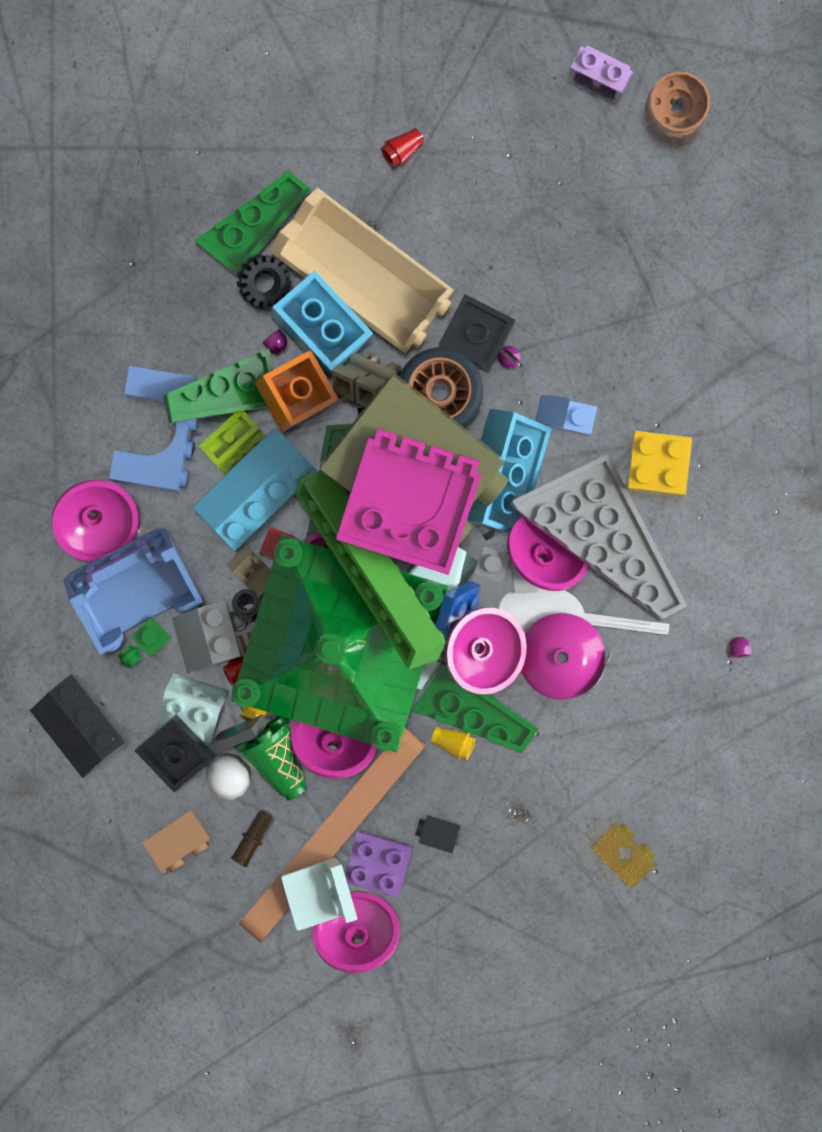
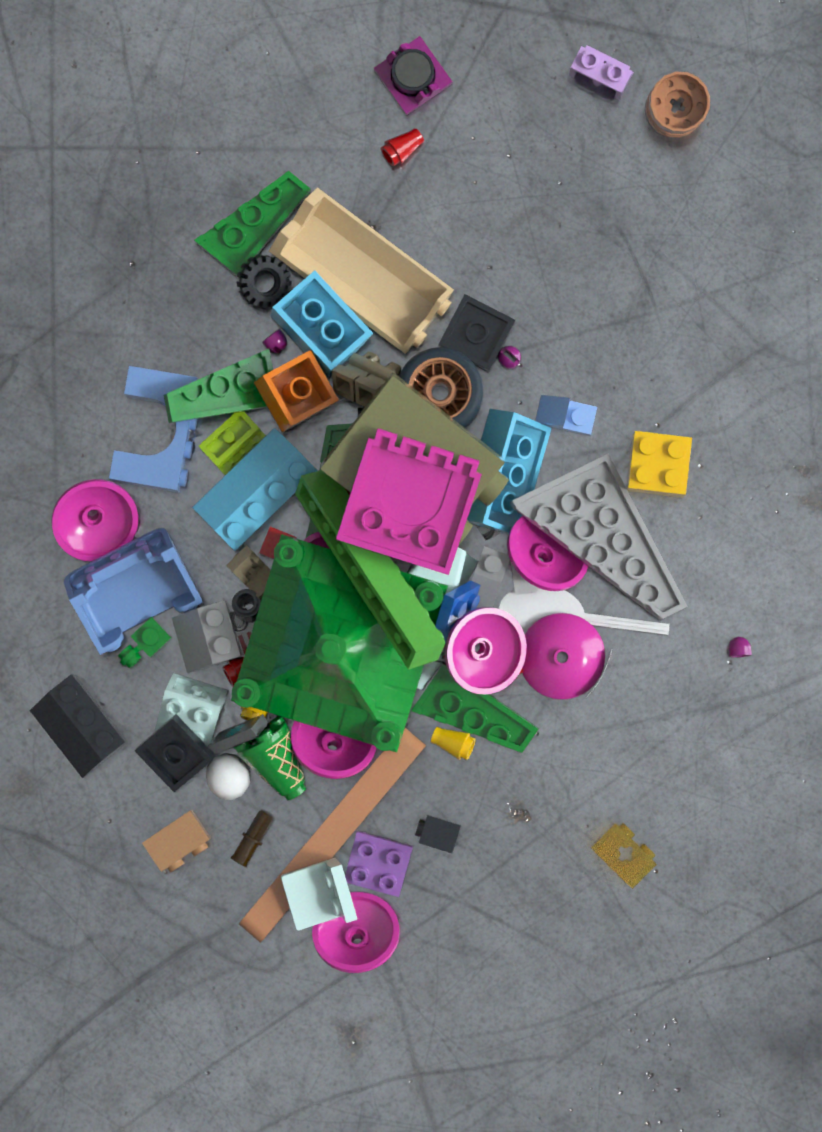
none -> piece [374,36,453,116]

